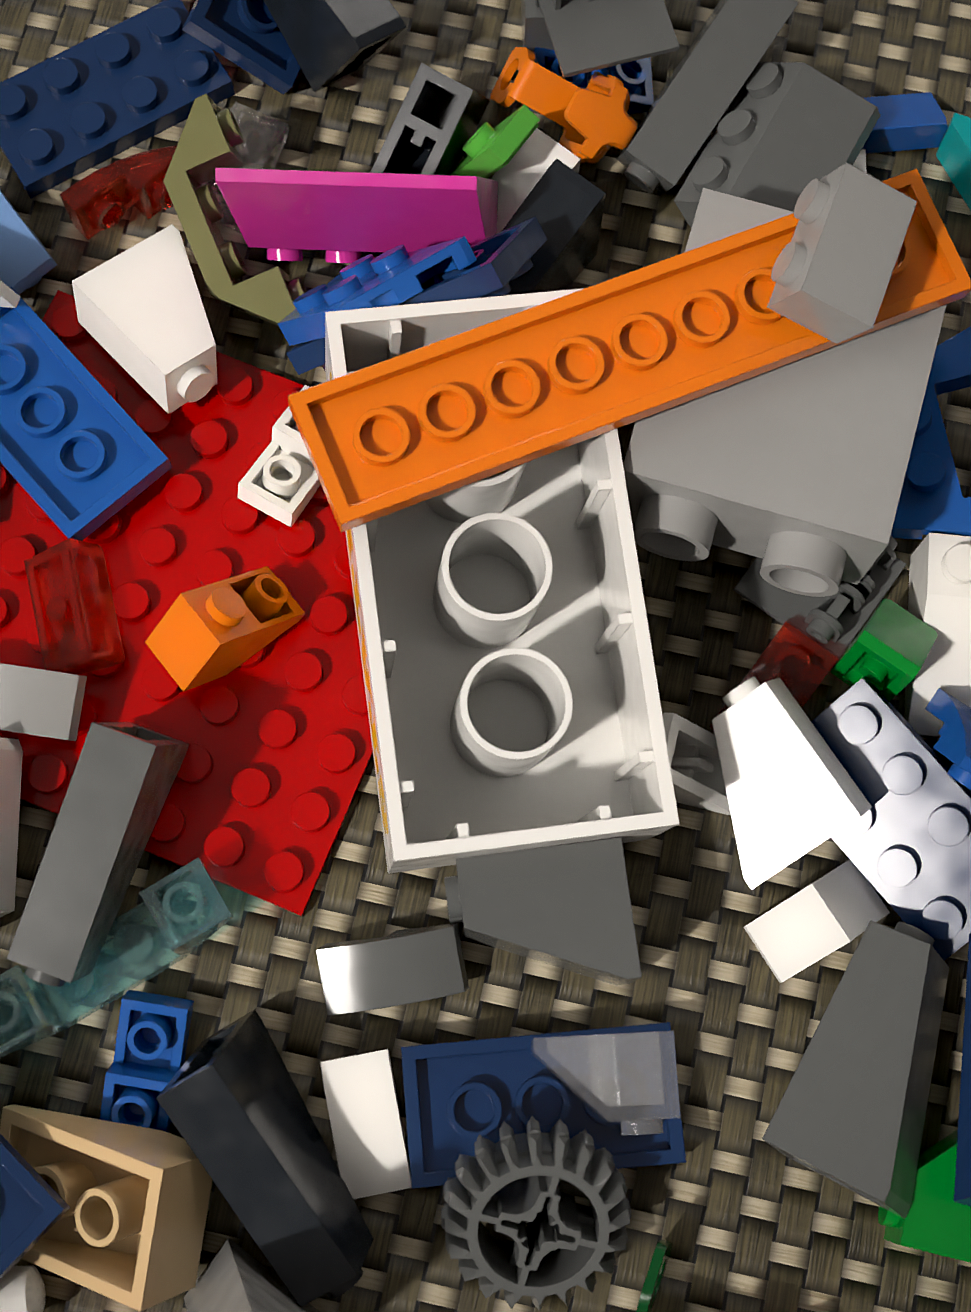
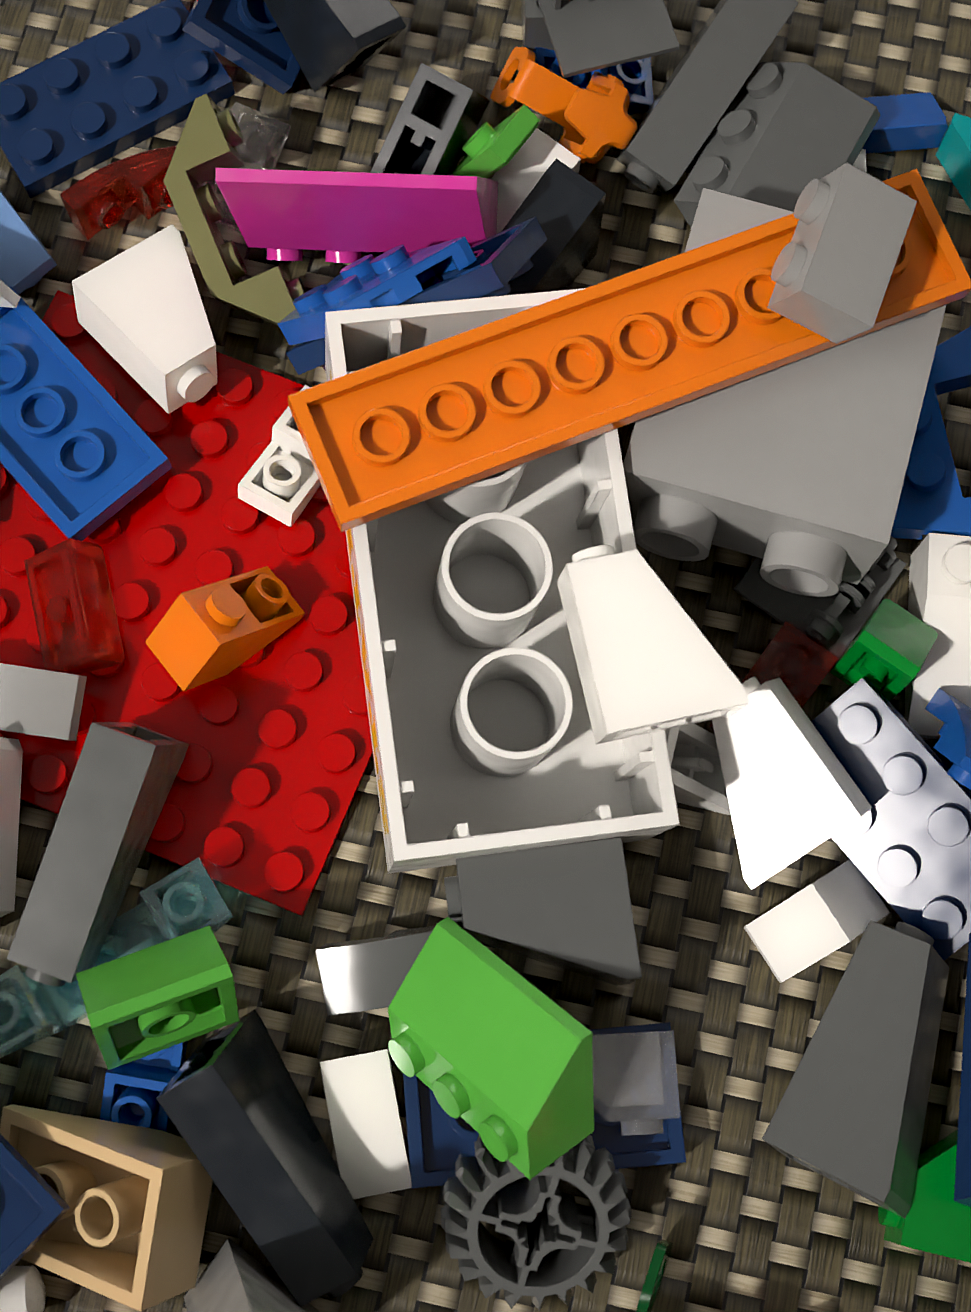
none -> bright green slope [76,925,240,1070]
none -> bright green slope [388,917,594,1180]
none -> white slope [557,545,749,744]

